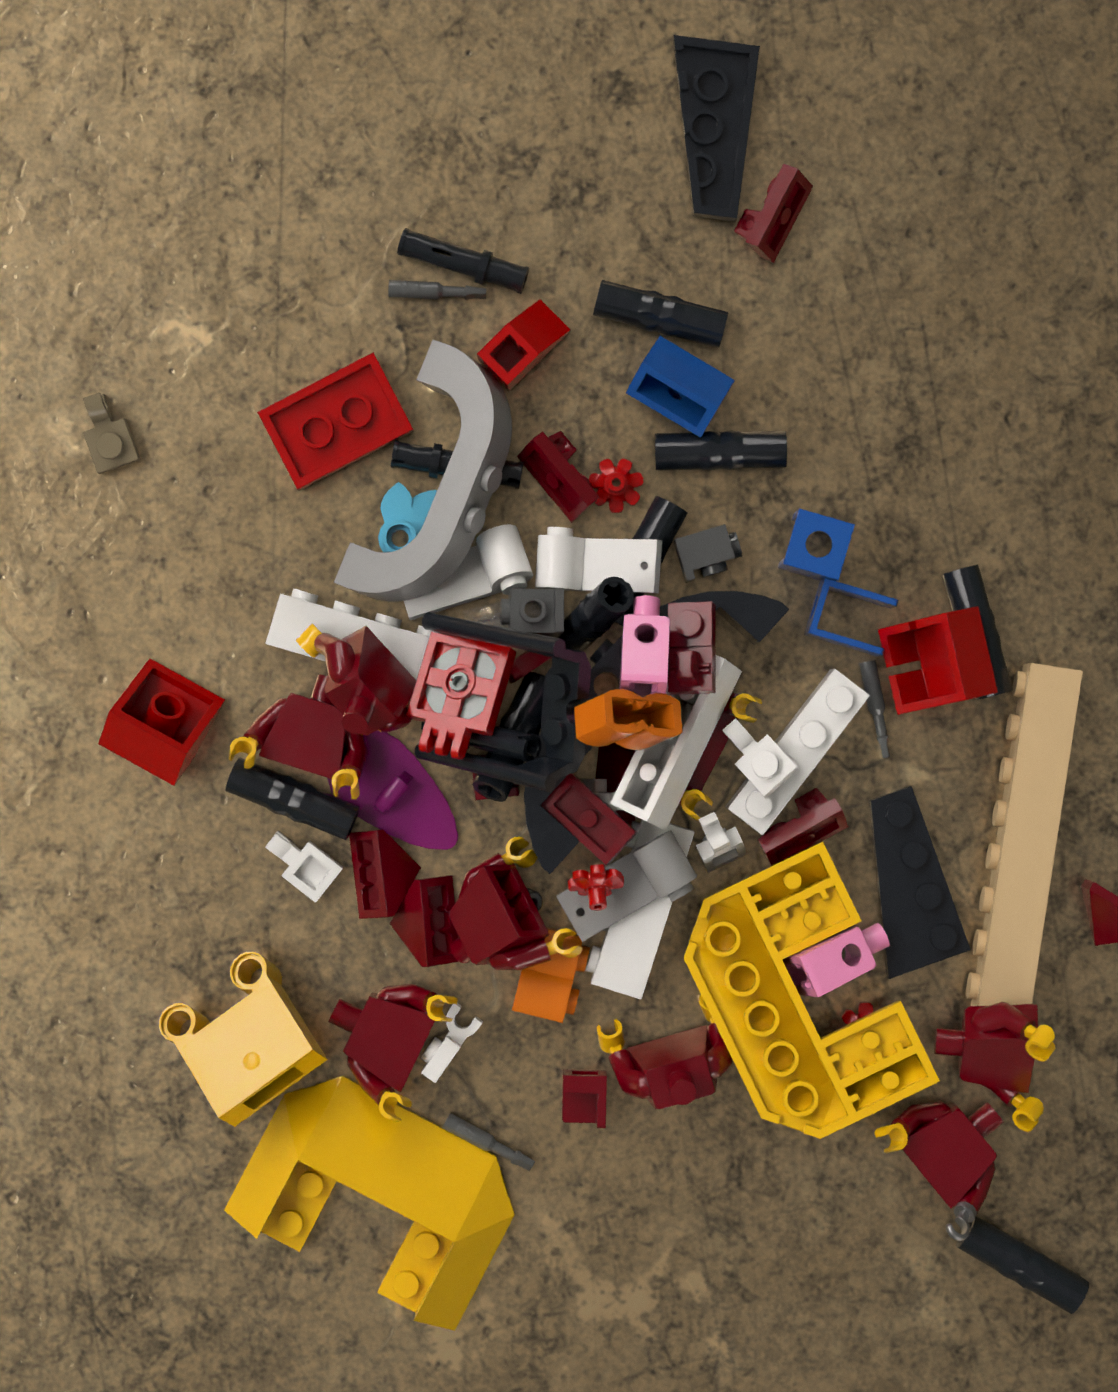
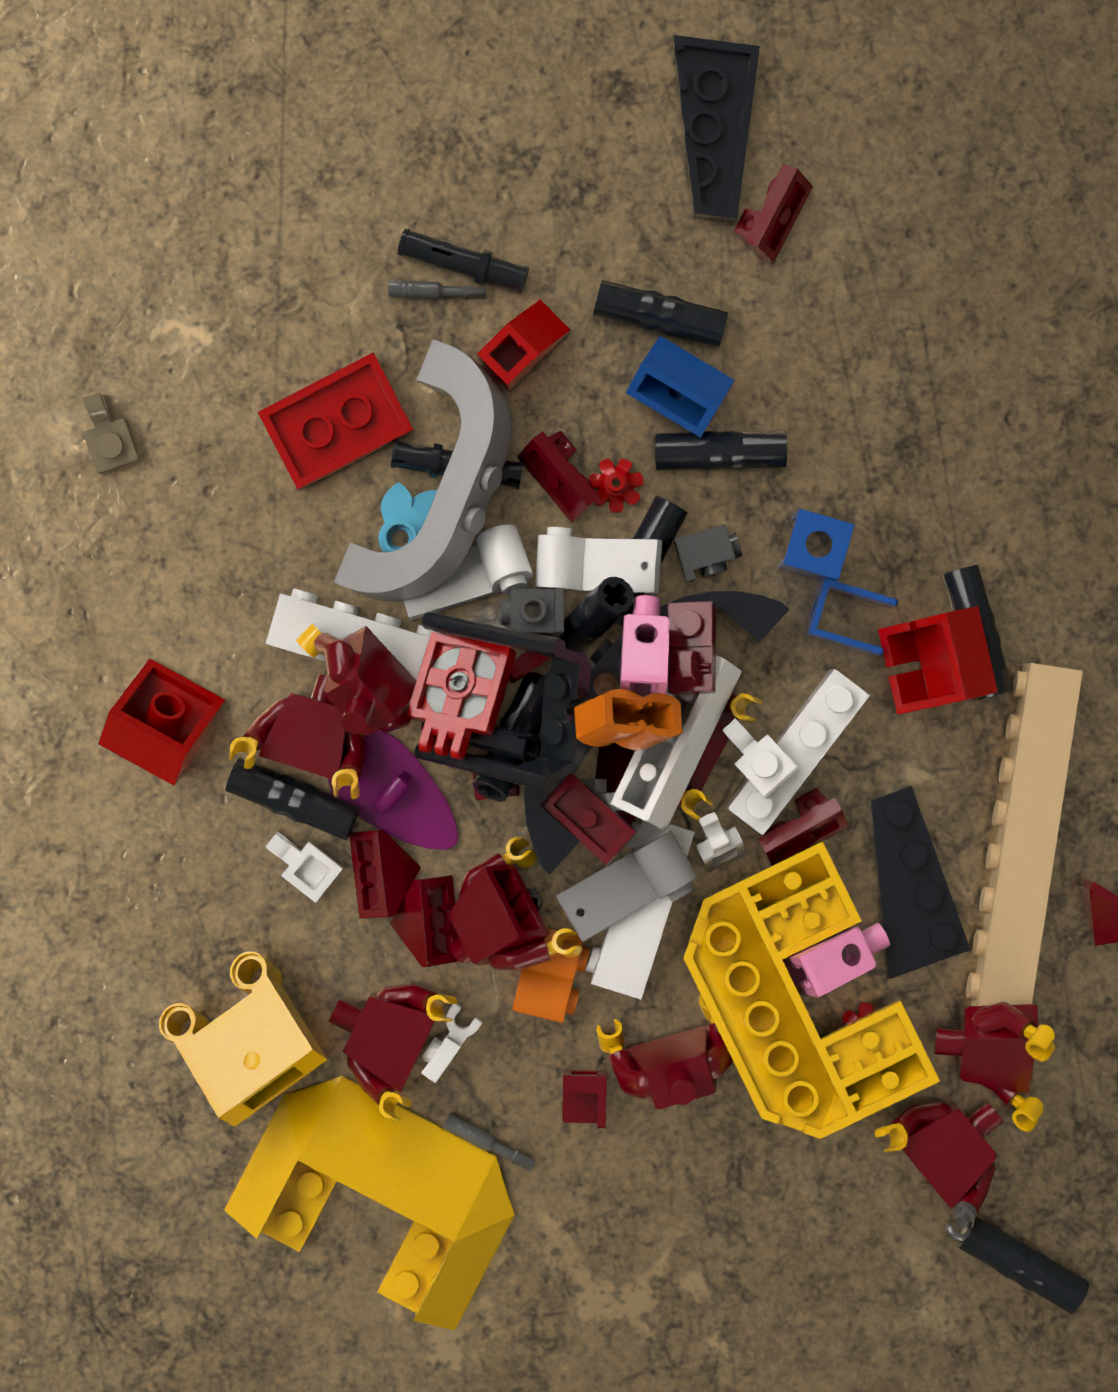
red plant [567,864,624,911] -> none
dark grey piece [859,660,890,758] -> none

